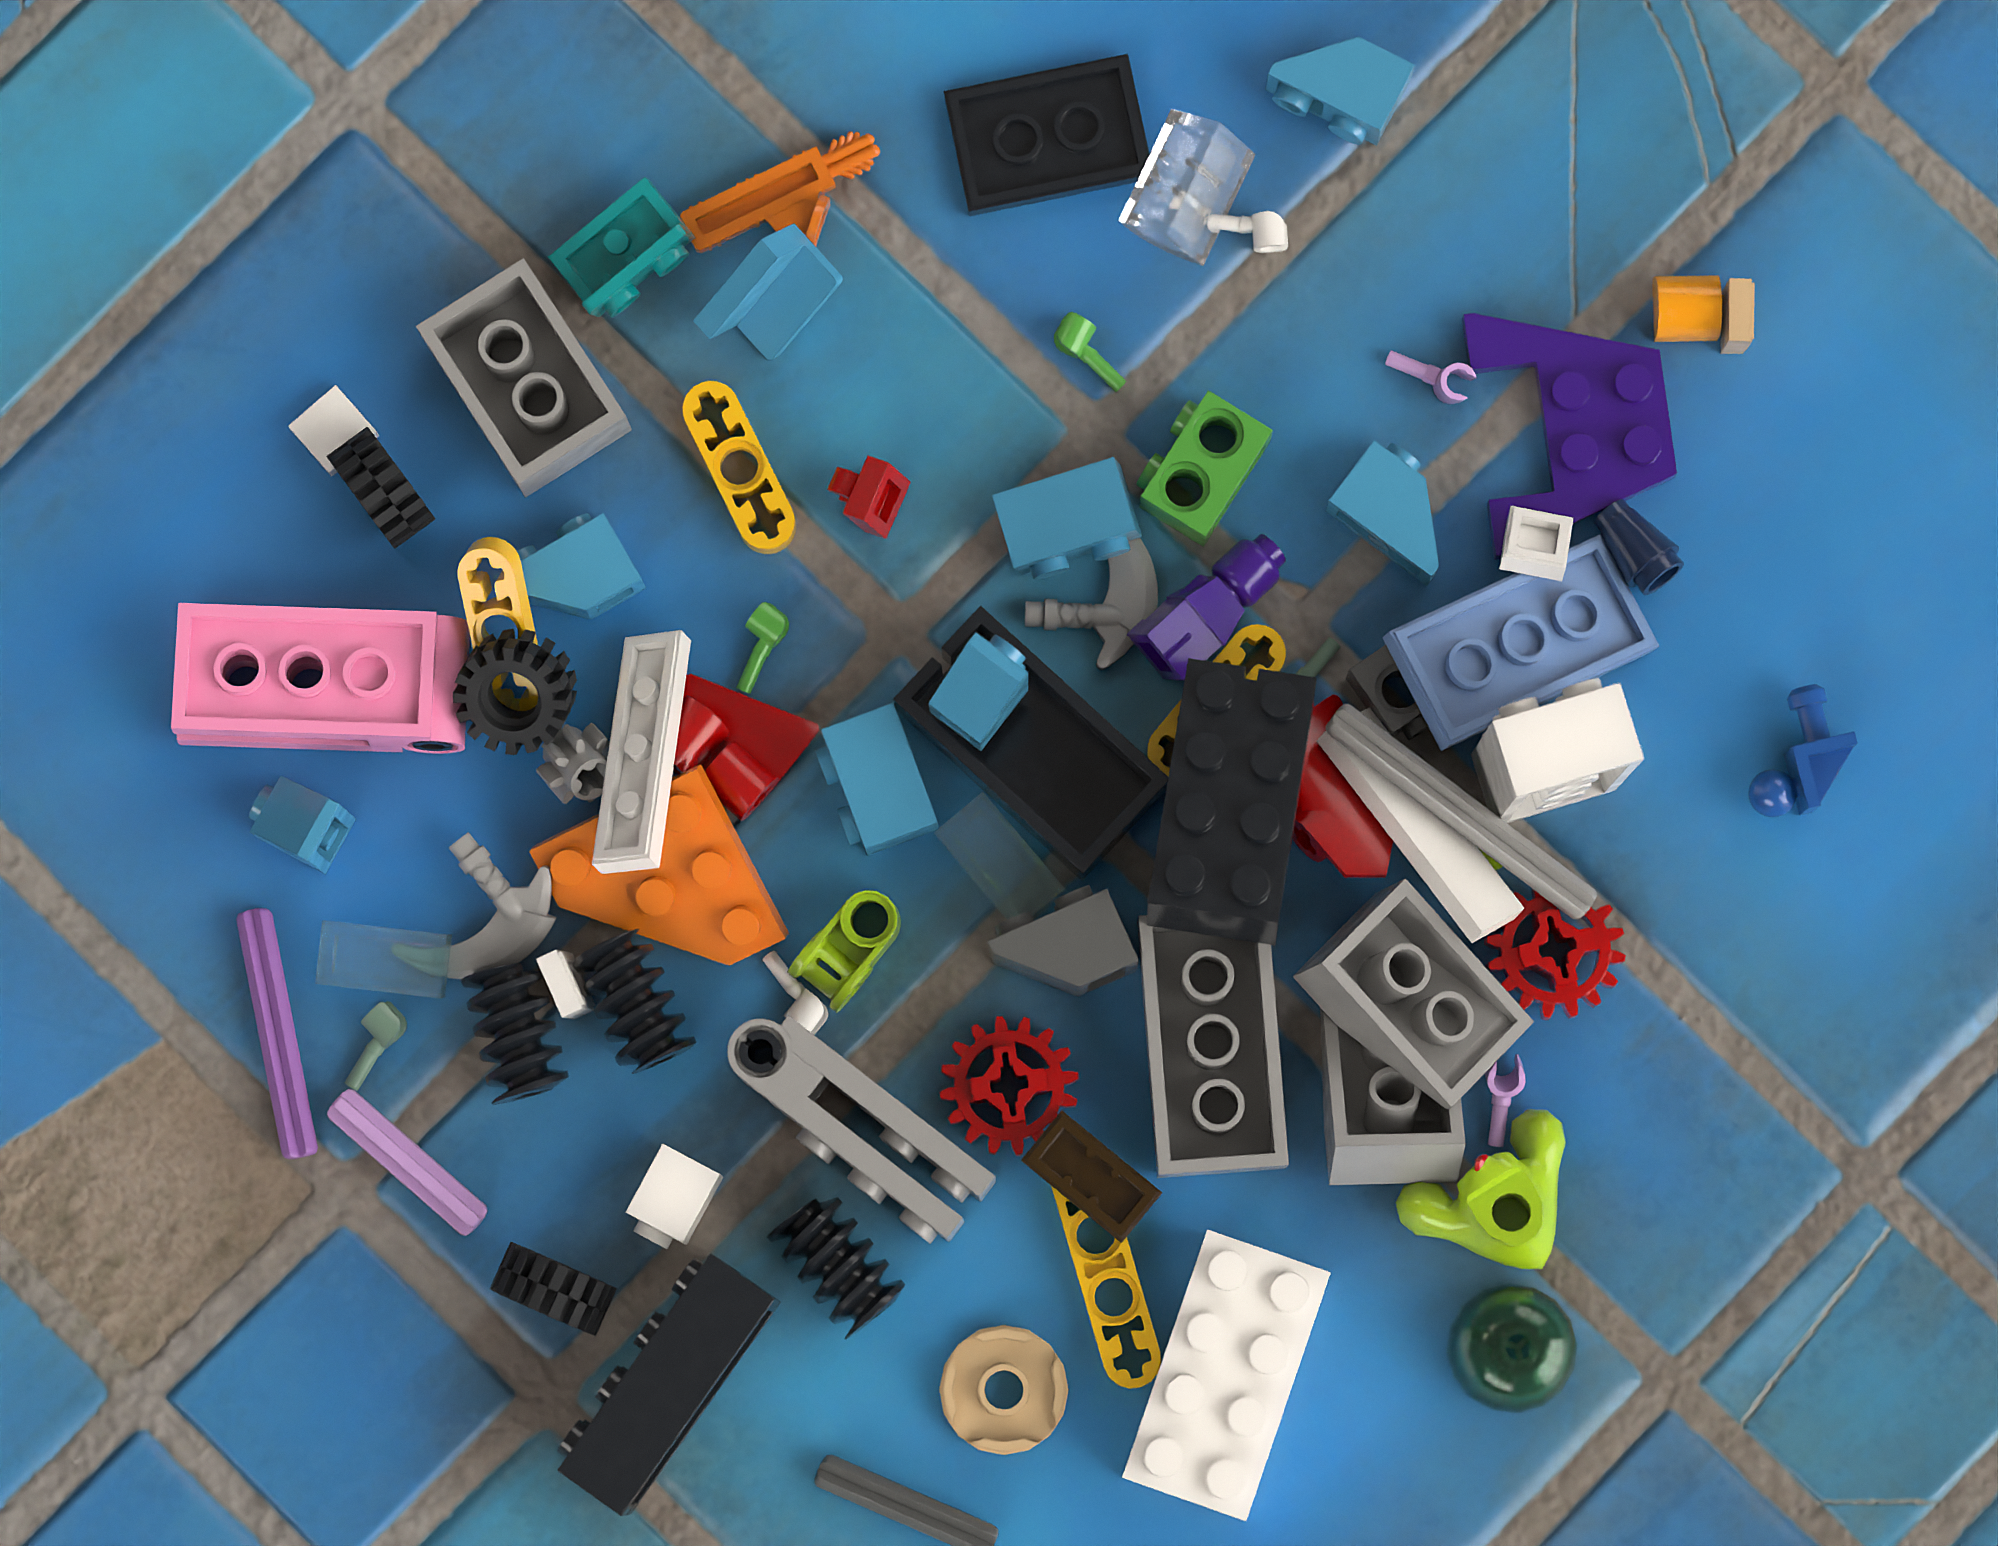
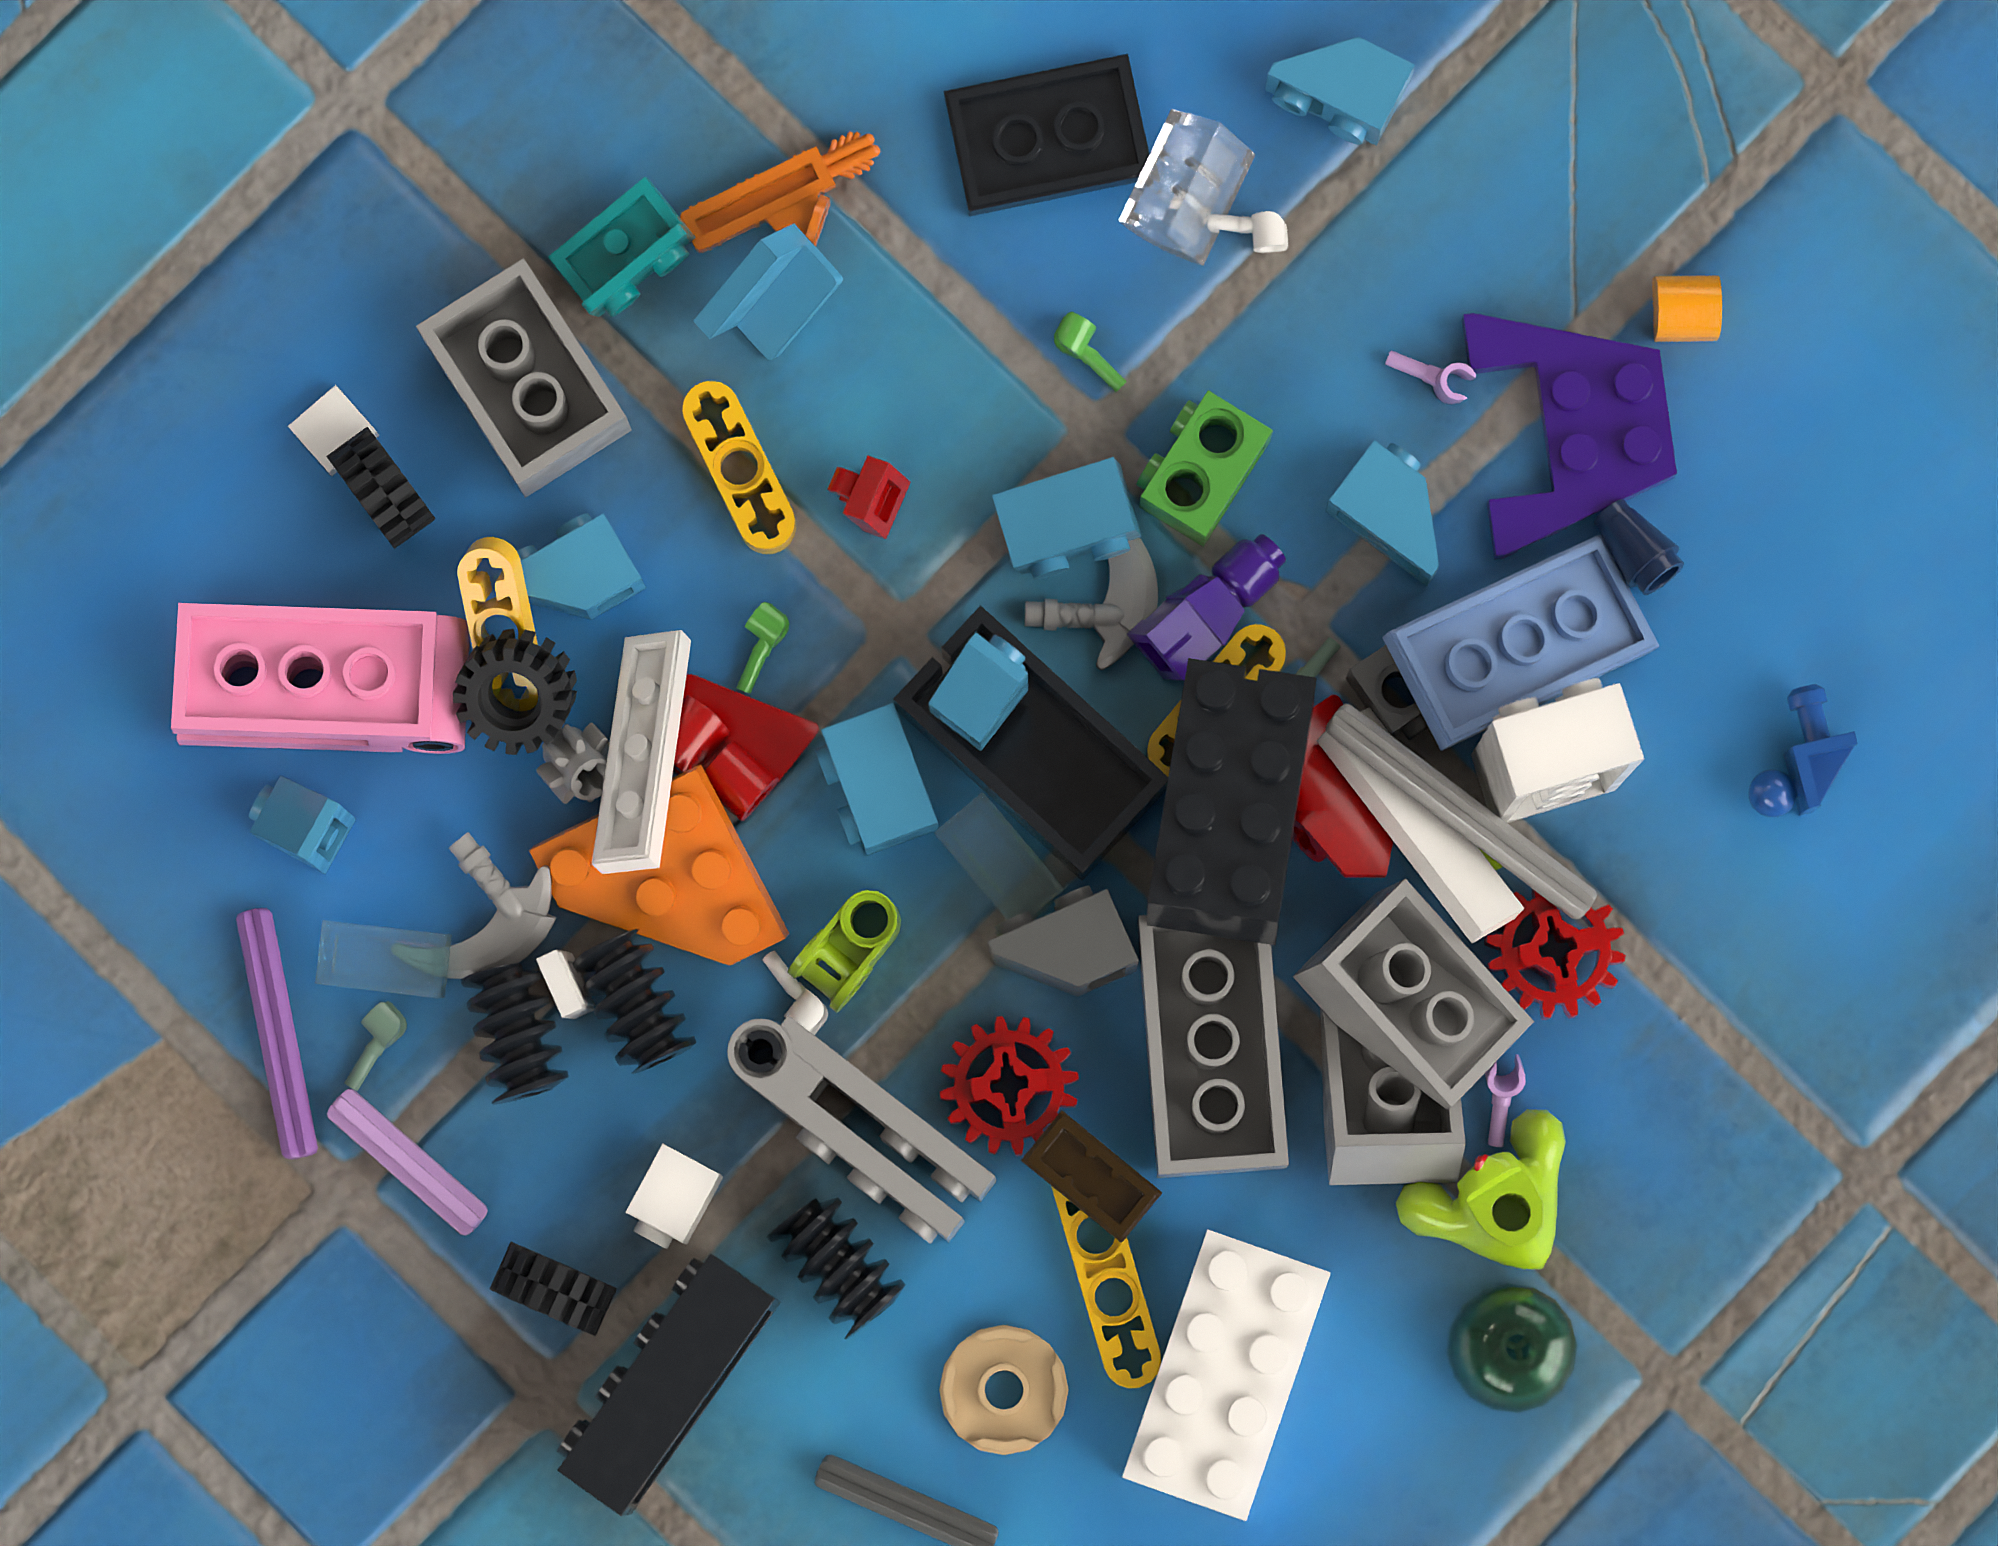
white tile [1499,506,1573,581] -> none
tan tile [1721,278,1755,354] -> none

